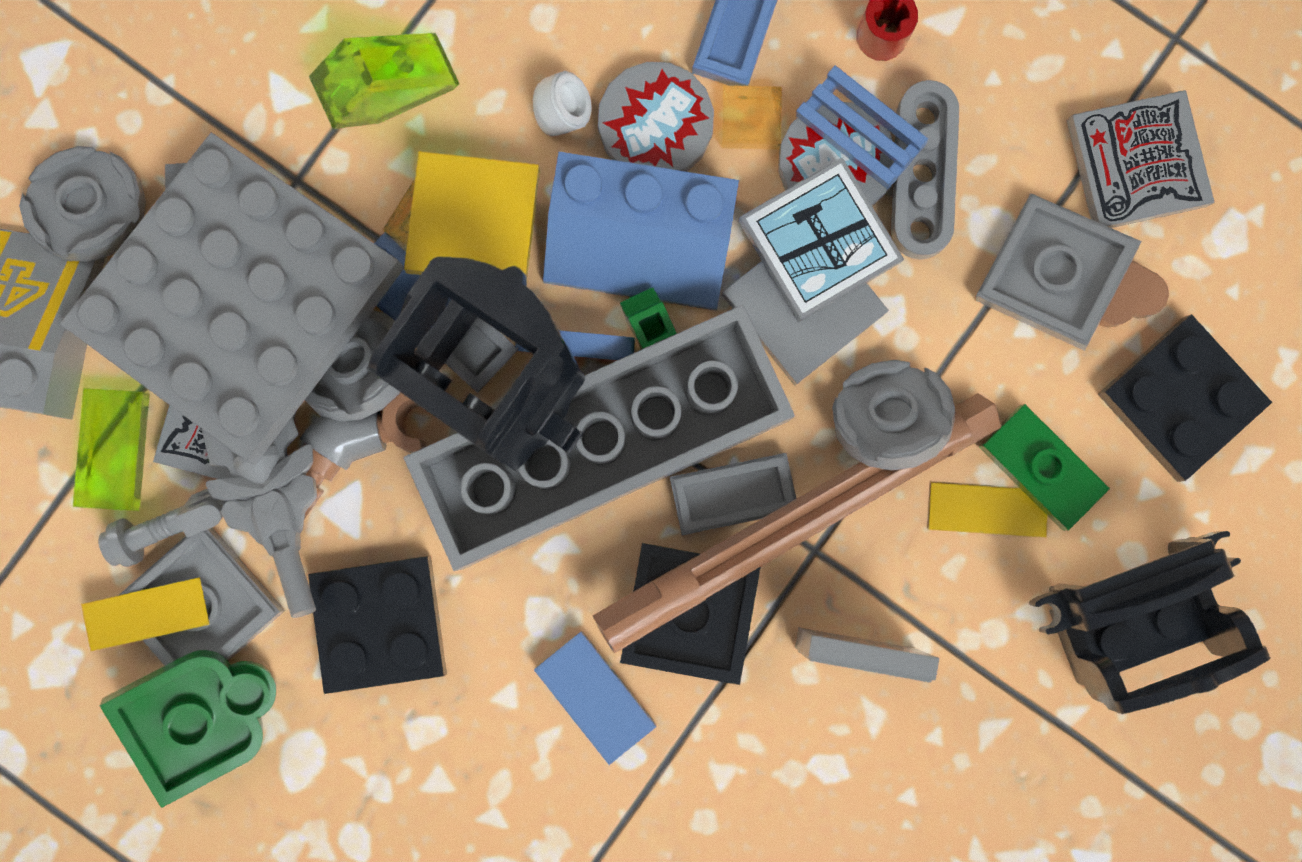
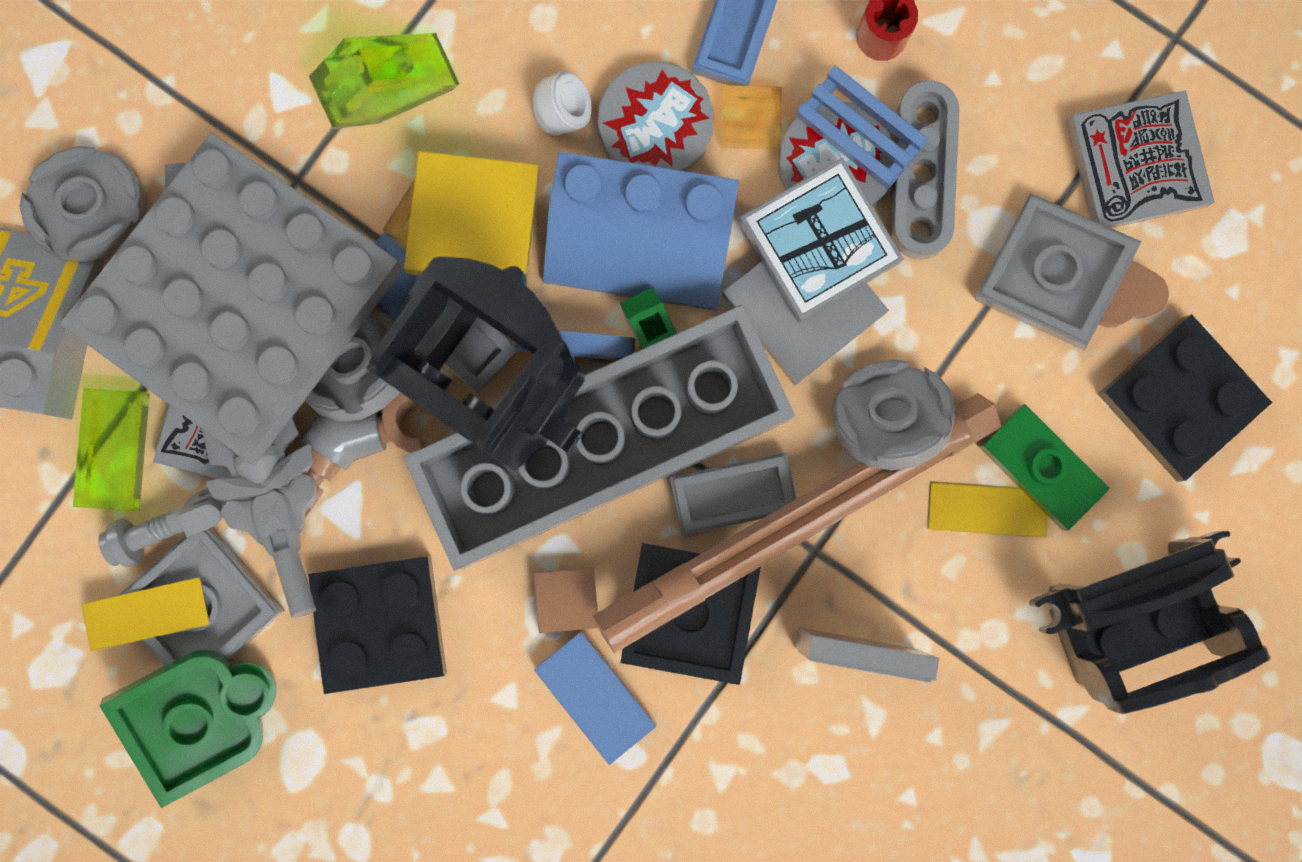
none -> nougat tile [534,567,598,633]

